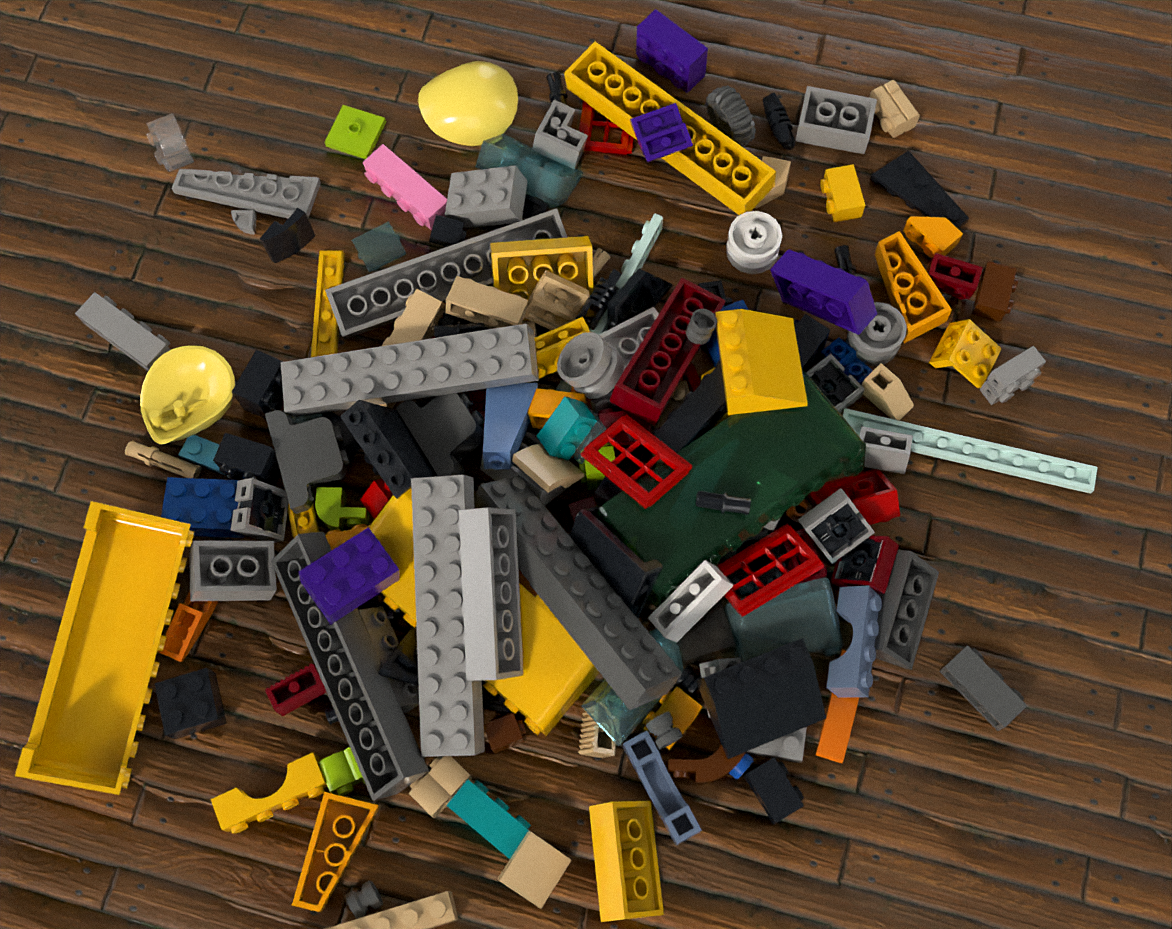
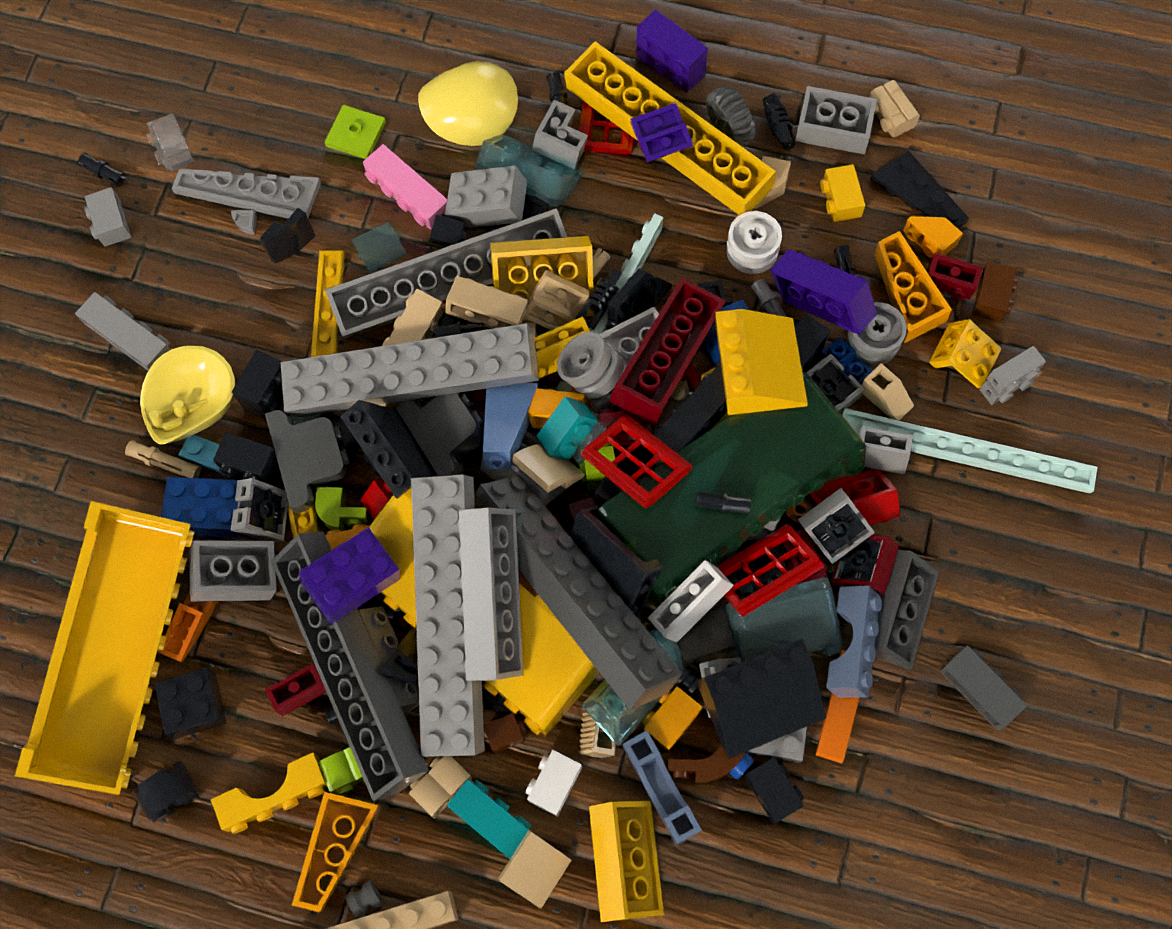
dark grey wheel [646,711,683,750] -> none
dark grey wheel [686,309,717,344] -> none
none -> black pin [78,152,126,187]
none -> light grey brick [84,187,132,247]
none -> black brick [132,761,200,823]
none -> white brick [526,750,582,817]
none -> light grey axle [751,279,787,317]

